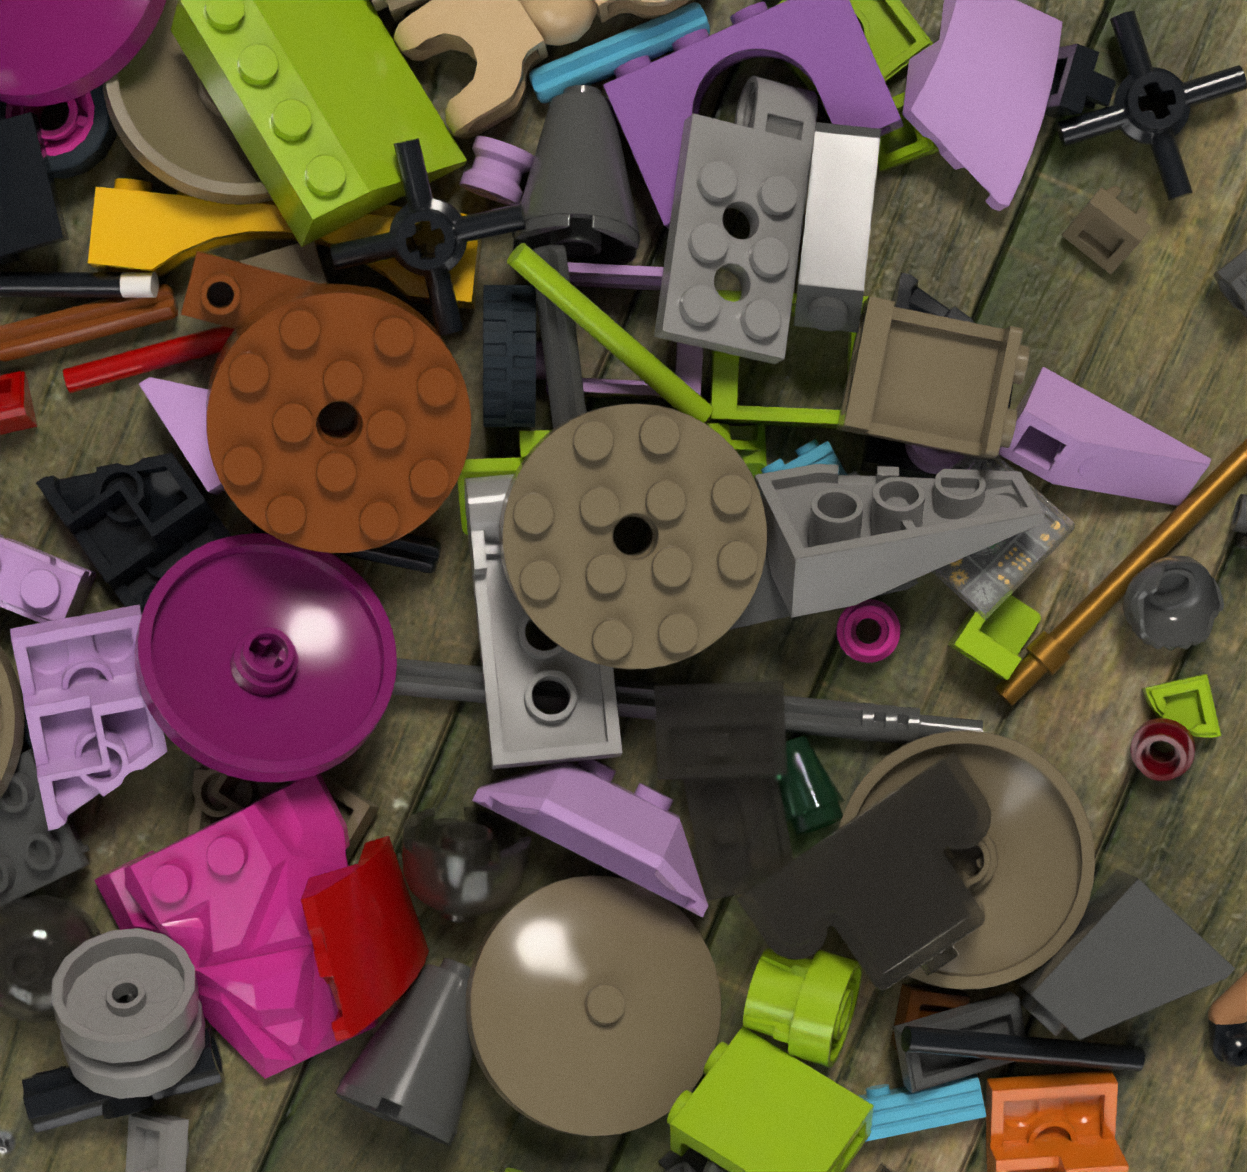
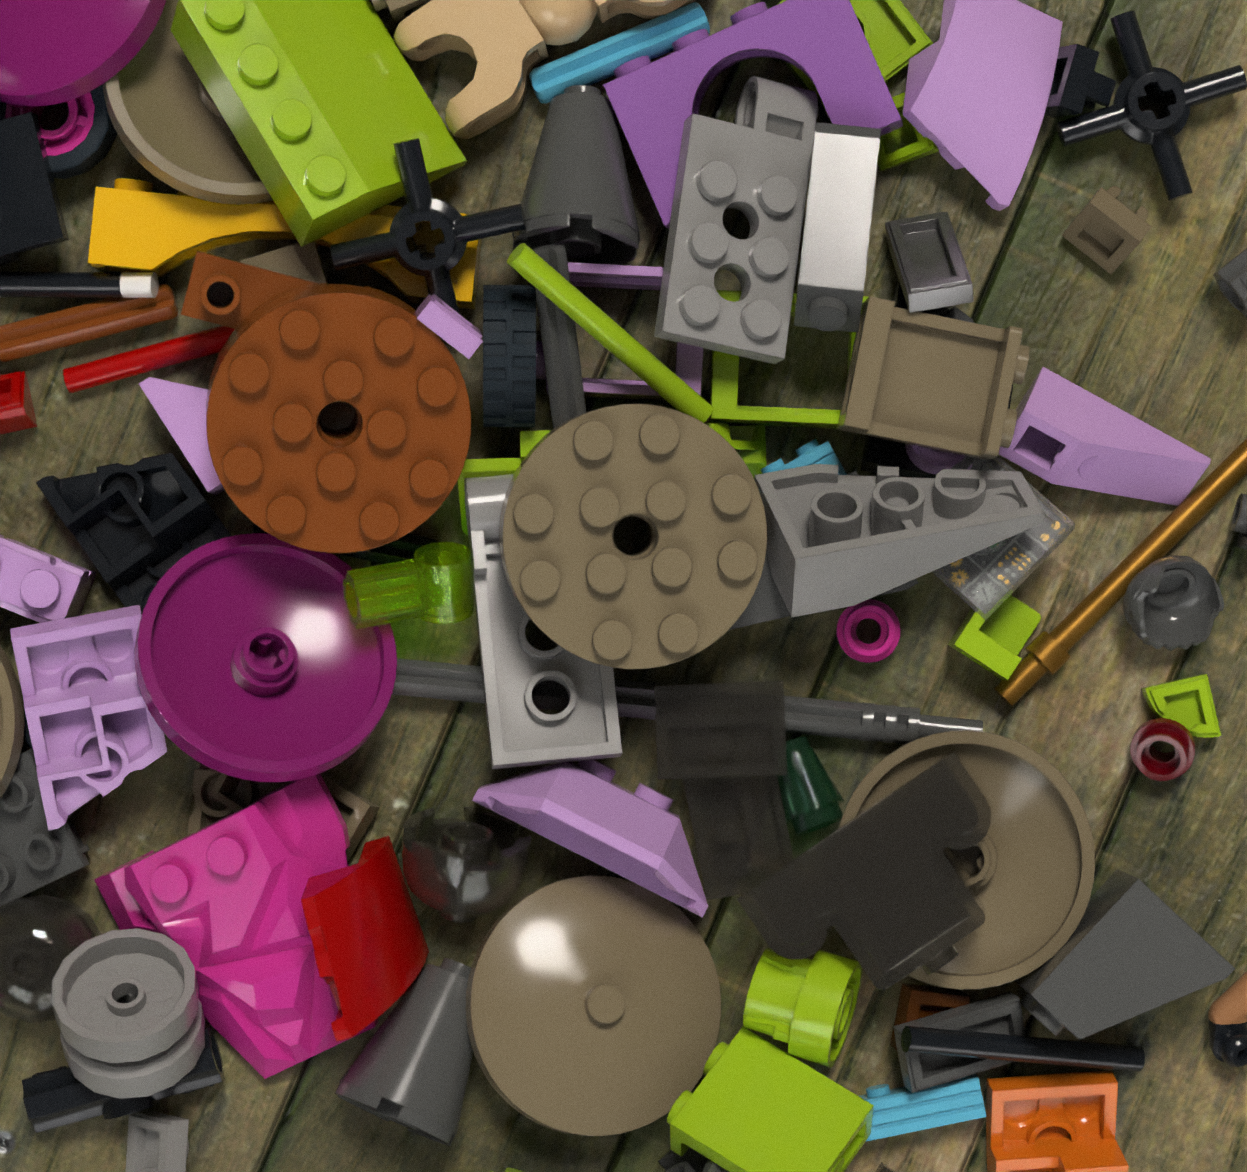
lavender wheel [459,136,534,206] -> none
none -> clear neon green piece [343,542,474,629]
none -> lavender tile [415,294,483,359]
none -> flat silver tile [885,212,974,313]

